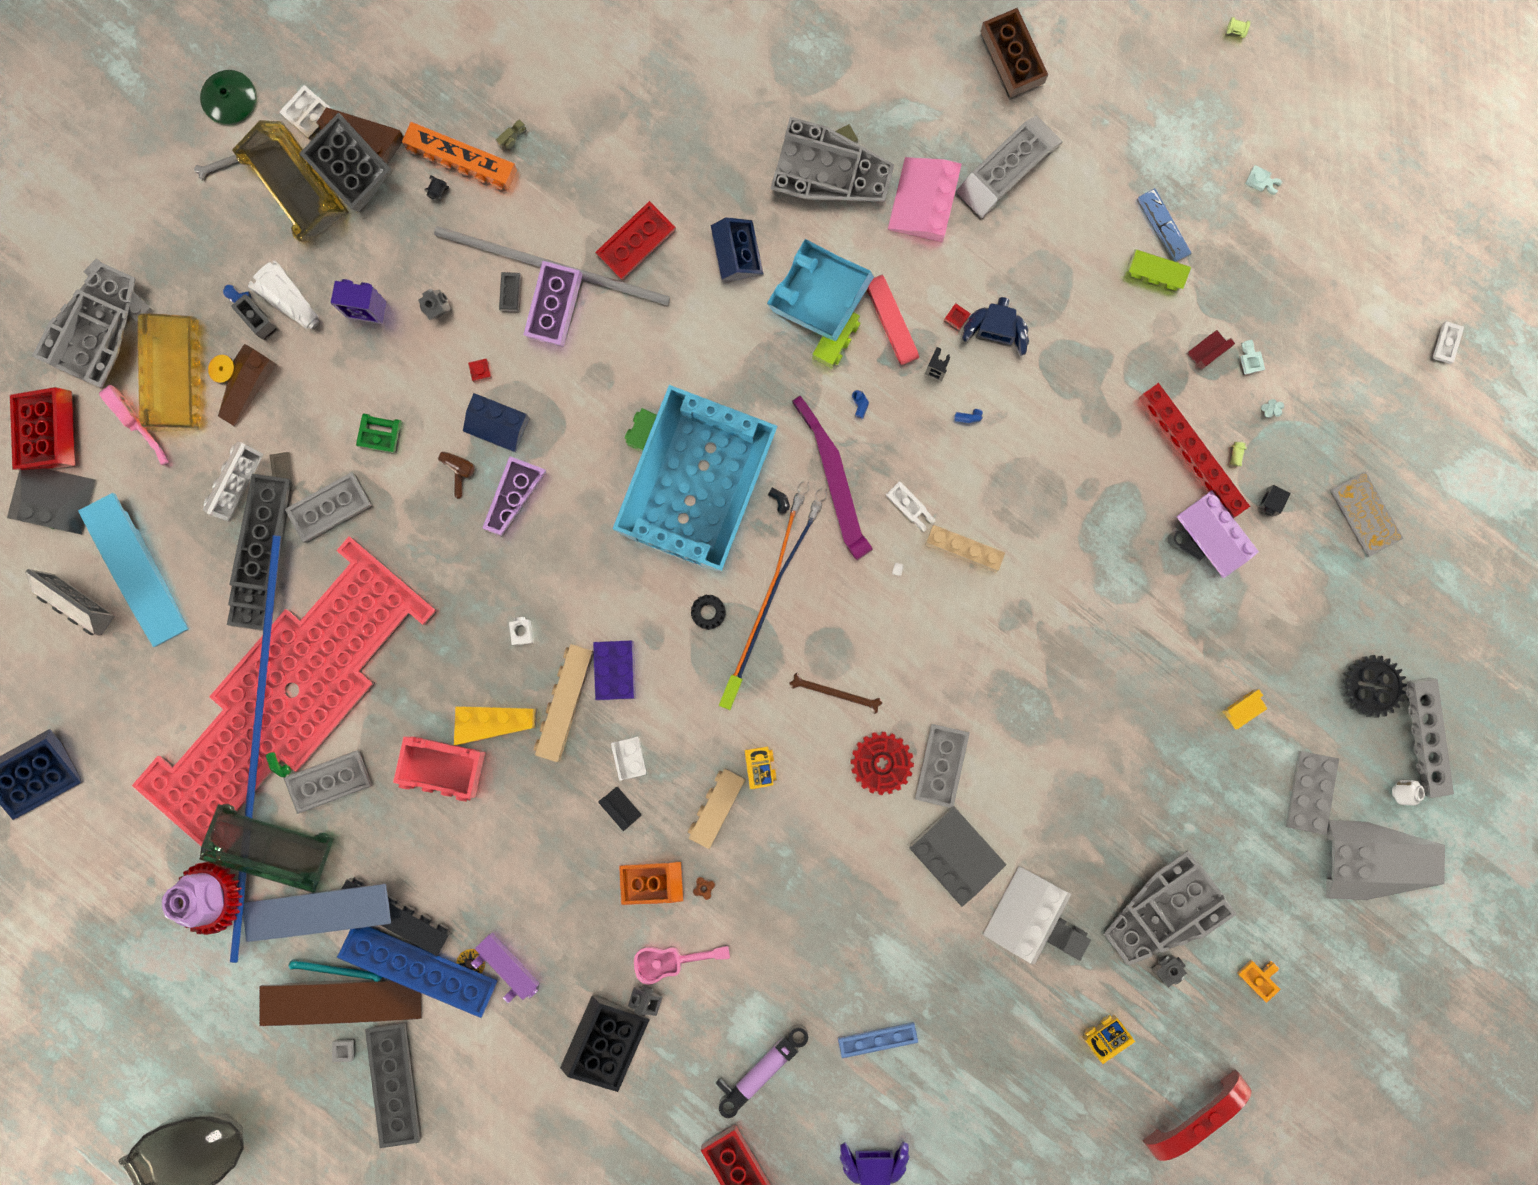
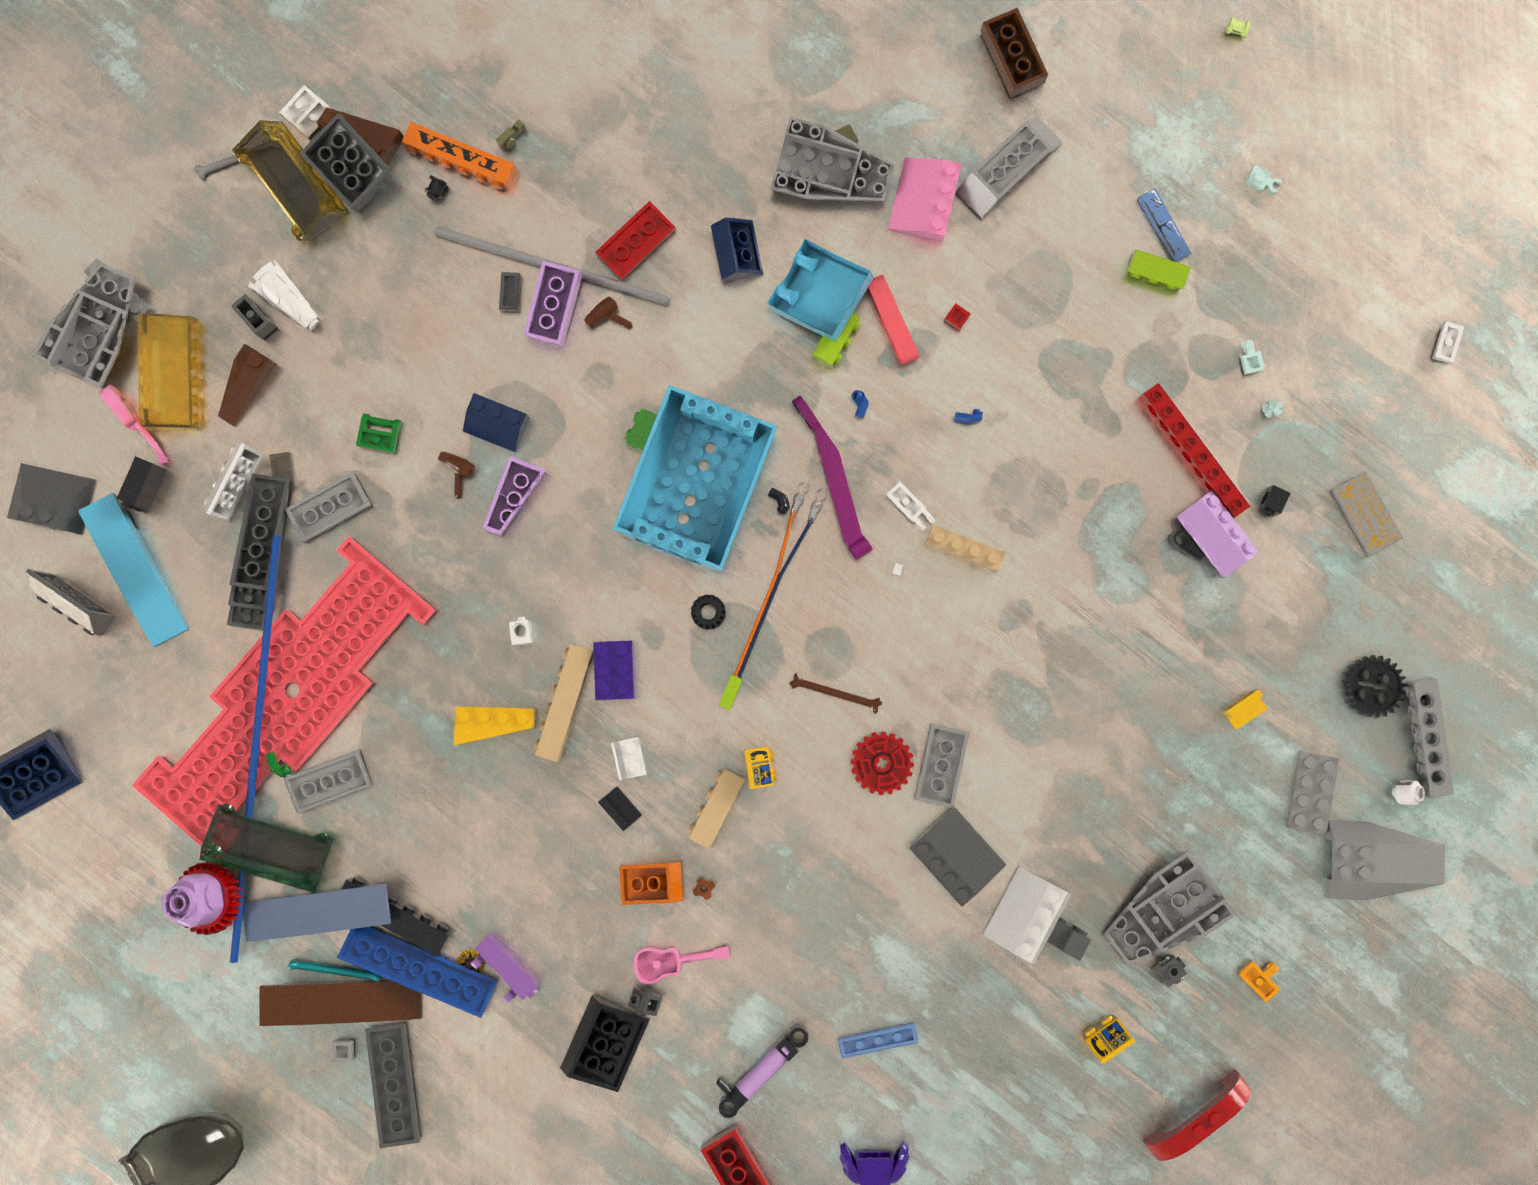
red slope [10,387,75,470] -> none
dark green dish [200,70,257,125] -> none
yellow piece [208,355,234,383] -> none
blue arm [223,285,252,303] -> none
dark purple brick [331,279,387,324] -> none
coral windscreen [393,736,485,802] -> none
dark grey brick [418,289,452,320] -> none
red plate [468,358,492,382] -> none
black hinge [925,347,950,381] -> none
dark blue torso [962,297,1029,356] -> none
dark red panel [1187,330,1235,370] -> none
yellowish green pin [1229,442,1247,467] -> none
none -> black brick [116,456,167,512]
none -> reddish brown piece [584,296,633,329]

